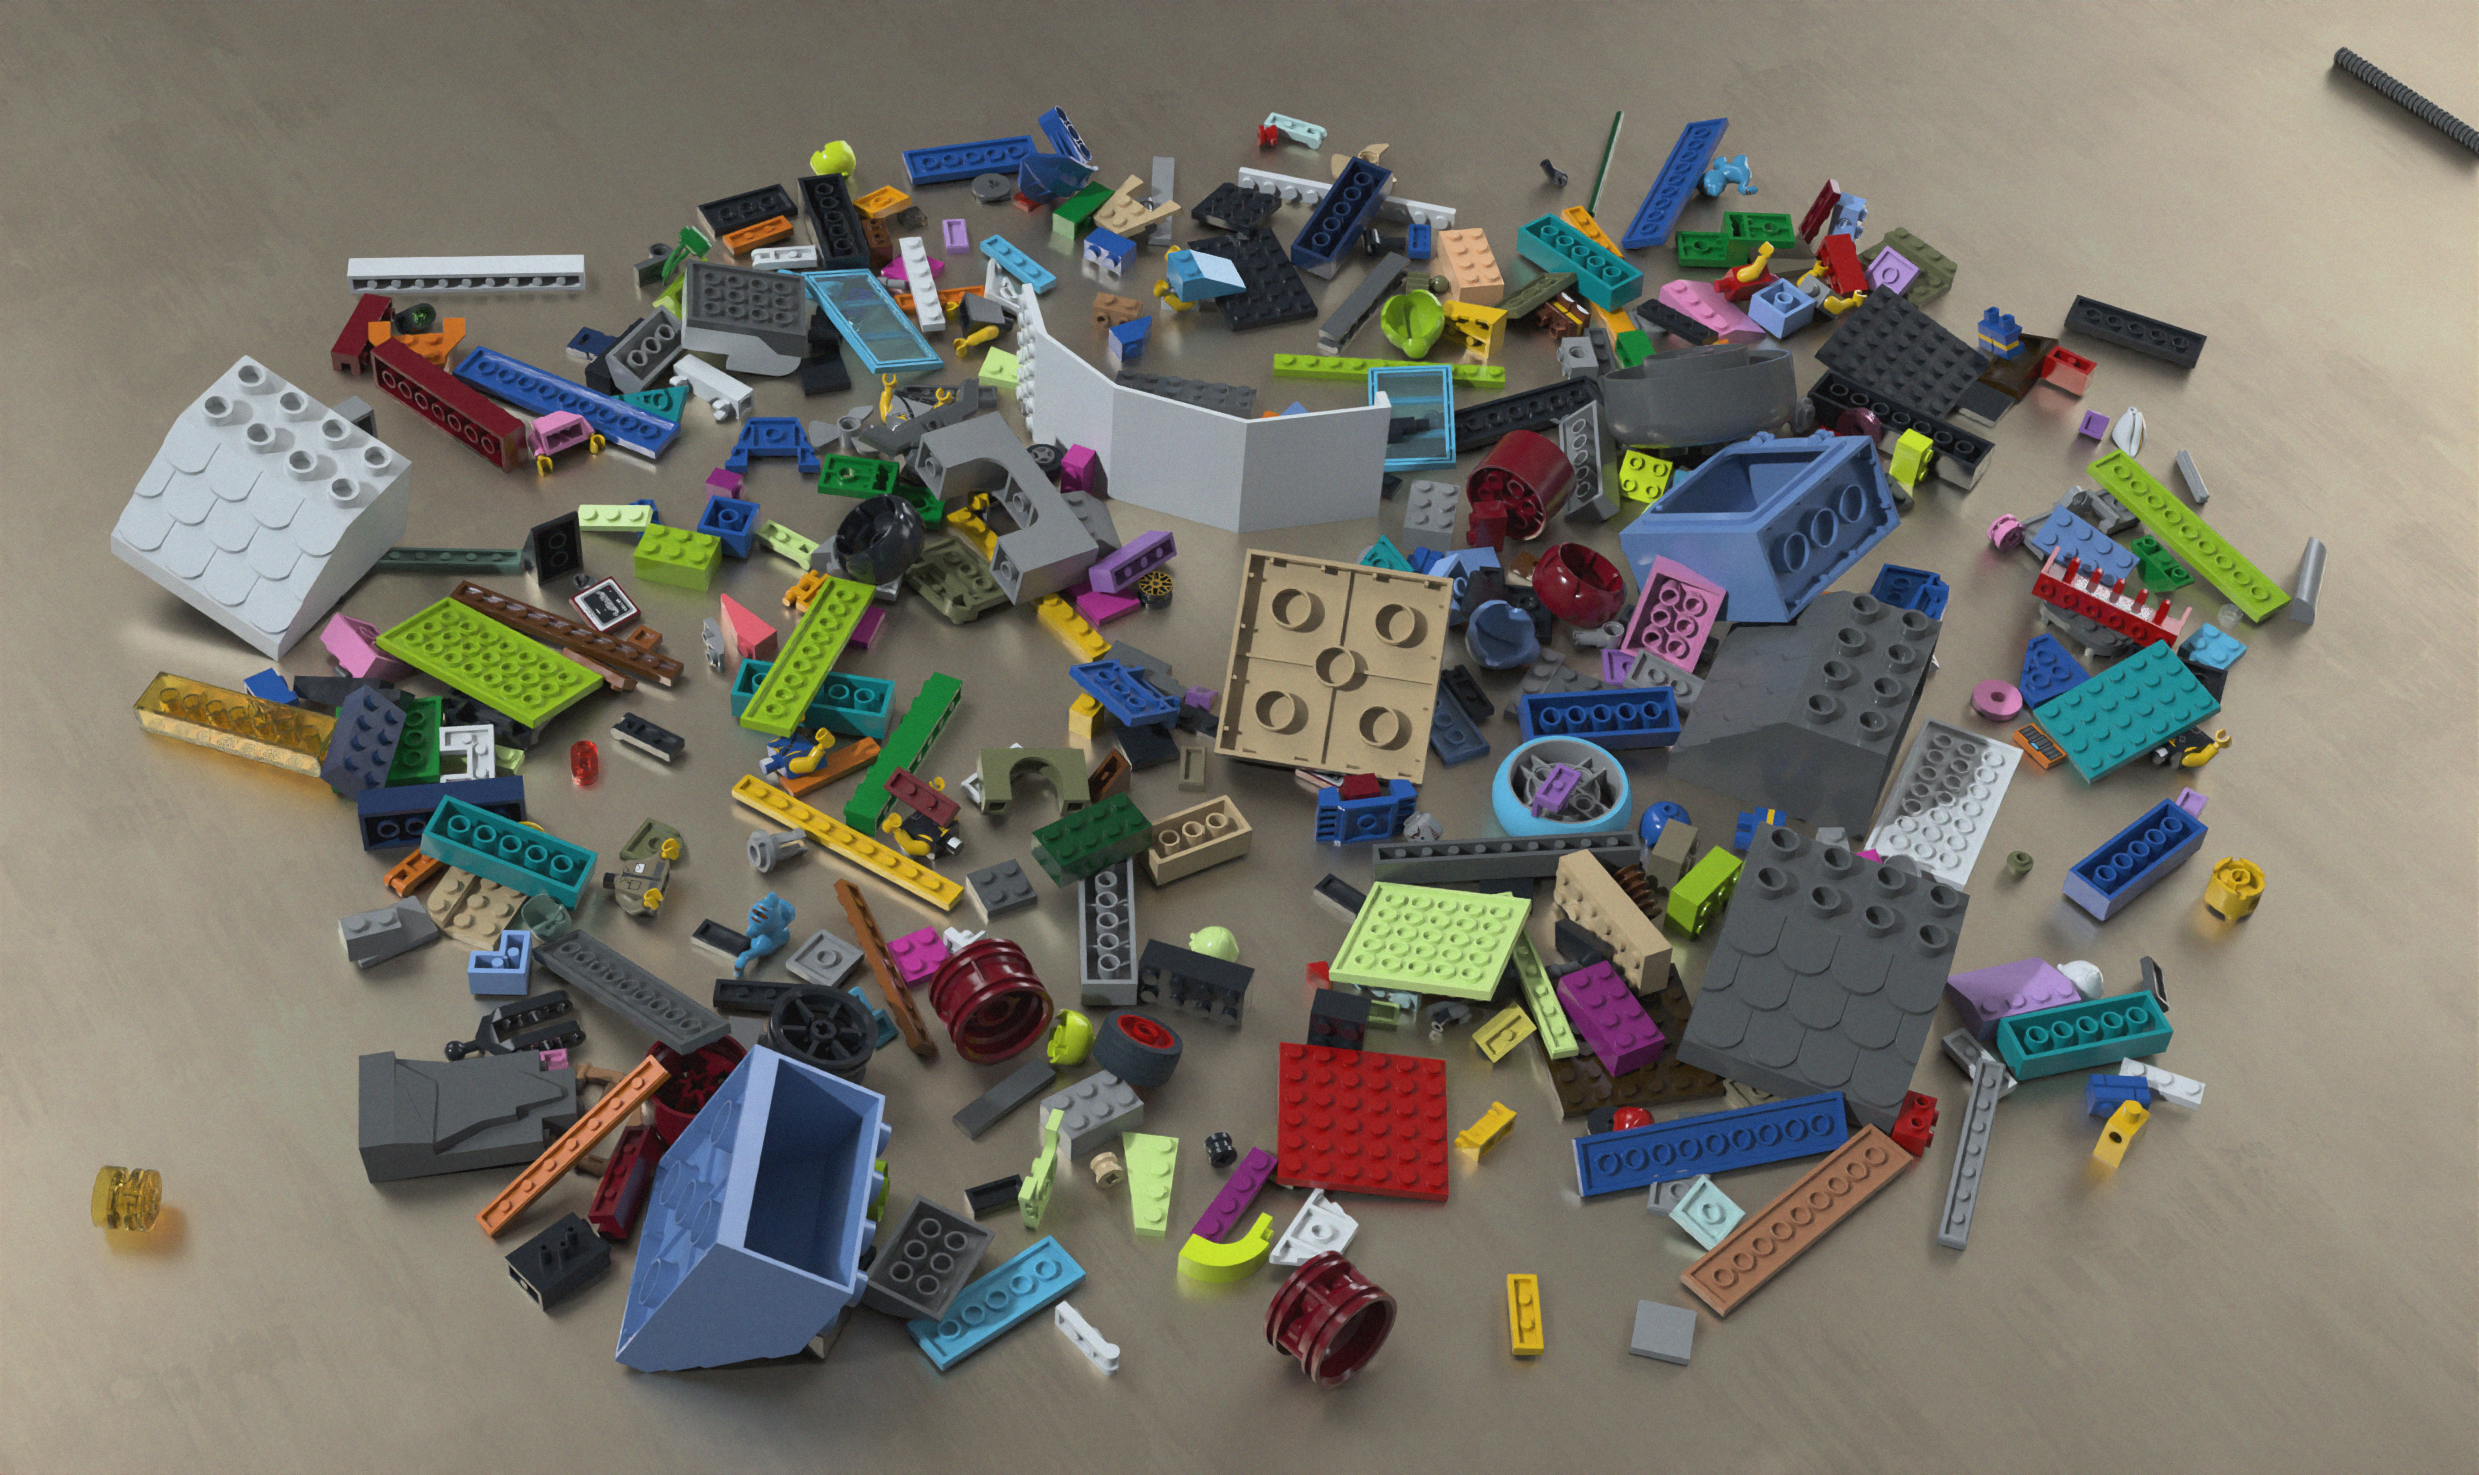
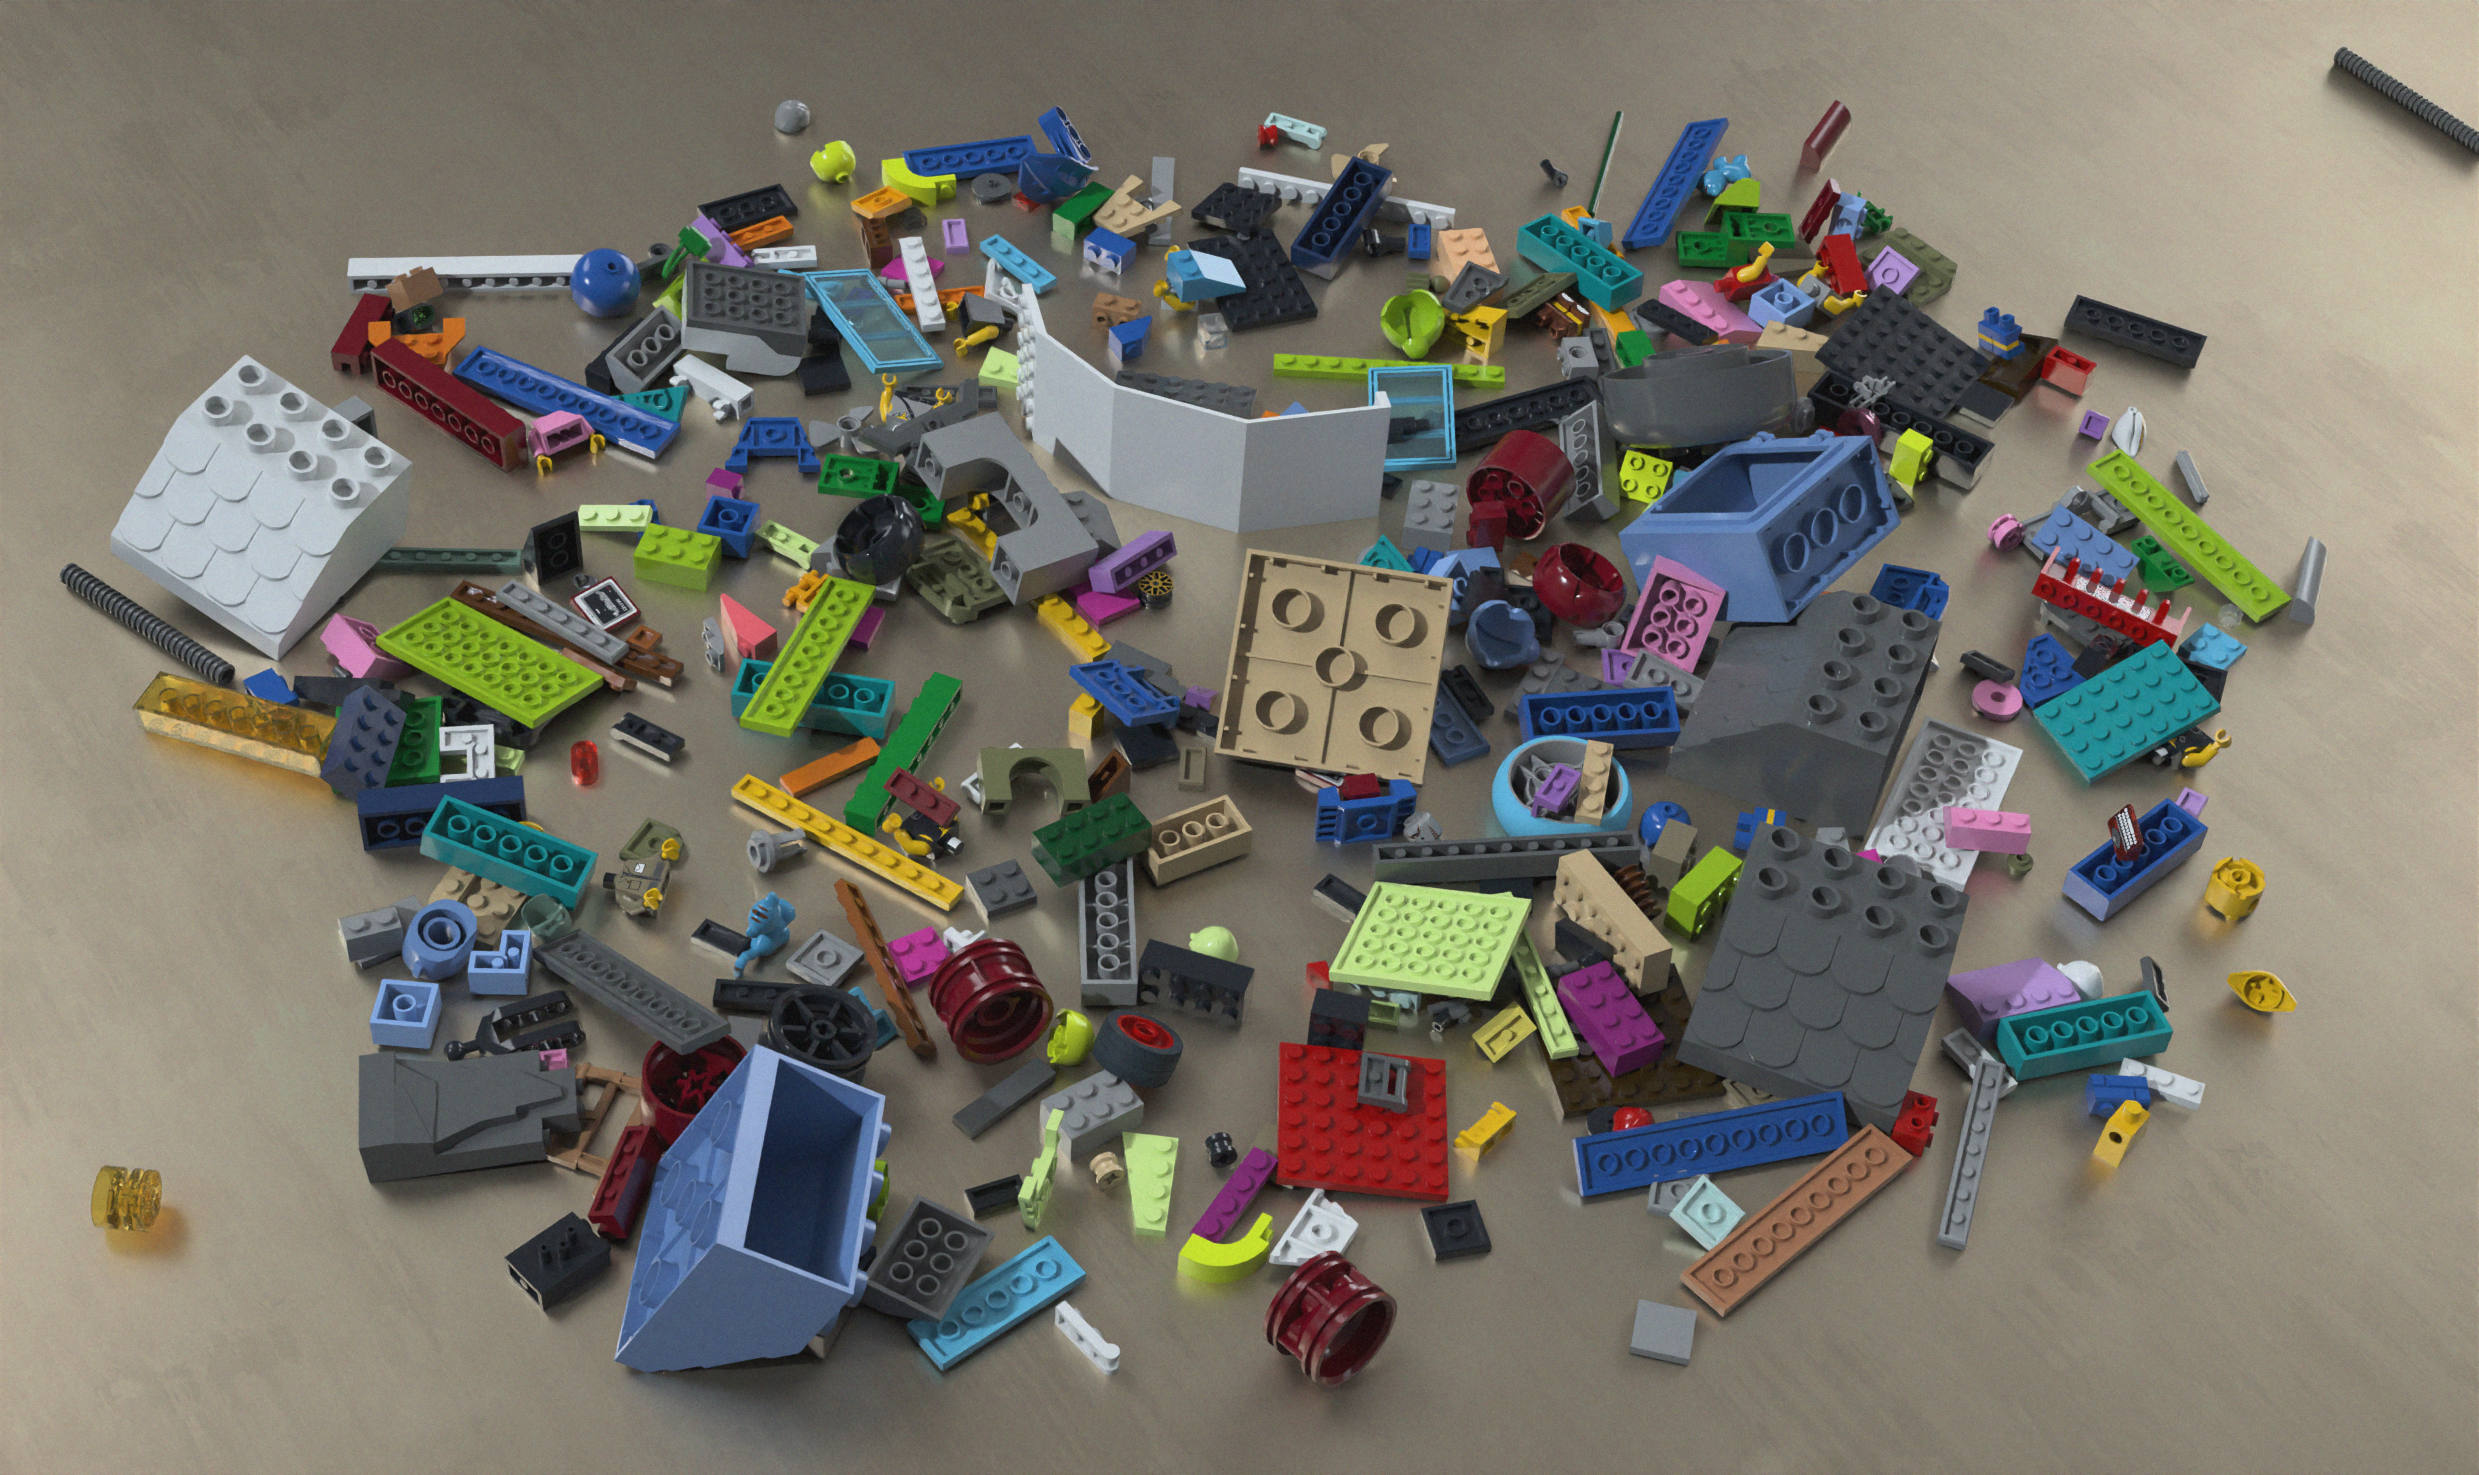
orange plate [383,847,445,898] -> none
orange tile [475,1054,671,1240] -> none
dark blue piece [566,327,617,361] -> none
torso [759,714,835,779] -> none
black brick [797,173,871,271] -> none
wheel [1026,444,1064,480] -> none
dark pink brick [1060,444,1096,494] -> none
dark grey piece [1317,251,1410,355] -> none
yellow plate [1506,1274,1544,1355] -> none
tile [2012,723,2067,770] -> none
none -> dark grey piece [60,563,235,686]
none -> light blue brick [369,979,442,1049]
none -> medium nougat brick [386,266,444,312]
none -> medium blue piece [402,899,477,981]
none -> light grey tile [495,579,629,665]
none -> blue cylinder [569,248,641,318]
none -> medium lavender brick [689,214,755,269]
none -> light grey hair [775,100,810,133]
none -> neon yellow arch [882,158,956,206]
none -> clear brick [1197,313,1228,351]
none -> dark grey plate [1357,1052,1411,1114]
none -> black tile [1419,1199,1492,1261]
none -> dark grey wing [1441,260,1509,315]
none -> tan plate [1574,740,1614,826]
none -> medium azure slope [1578,217,1613,249]
none -> lime slope [1704,178,1760,226]
none -> tan wedge [1755,320,1829,374]
none -> dark red brick [1799,100,1852,171]
none -> light grey piece [1848,375,1896,414]
none -> green piece [1857,191,1893,236]
none -> bright pink slope [1943,806,2031,855]
none -> dark grey plate [1960,650,2016,683]
none -> black brick [2070,633,2119,680]
none -> slope [2107,804,2144,861]
none -> yellow hat [2226,970,2297,1012]

